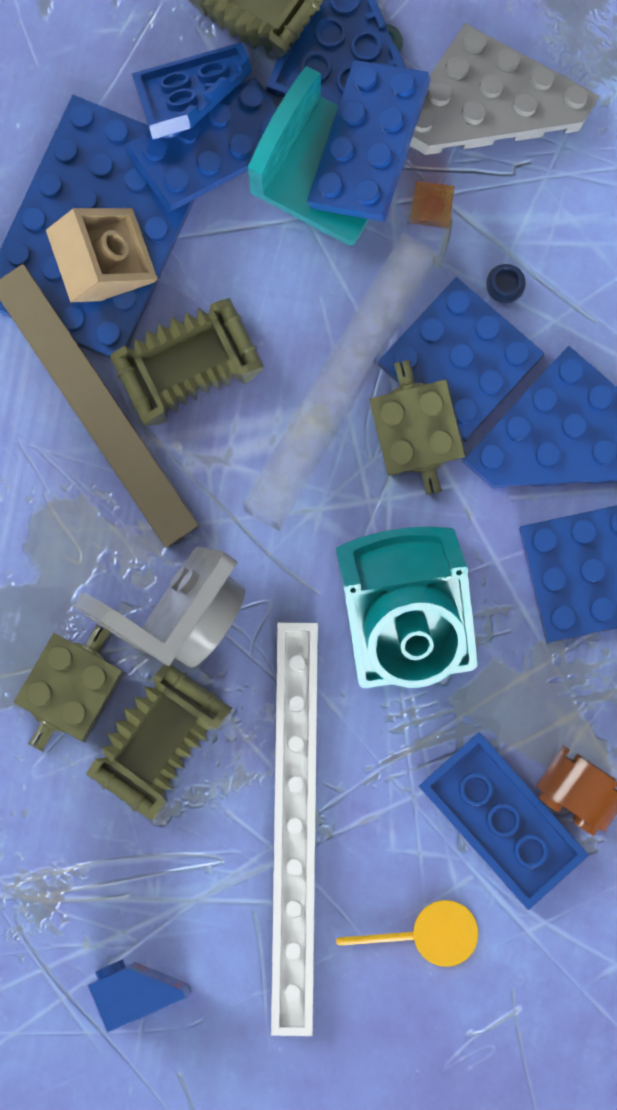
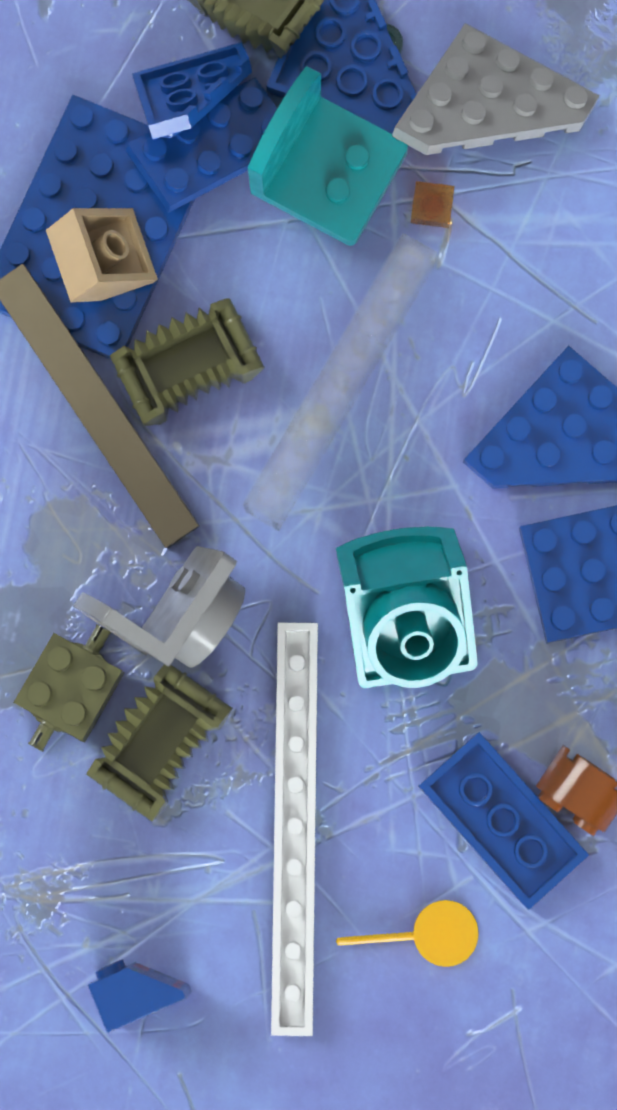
blue plate [307,60,431,222] -> none
olive plate [369,360,466,495] -> none
blue plate [378,276,544,442] -> none
dark blue plate [486,264,526,303] -> none

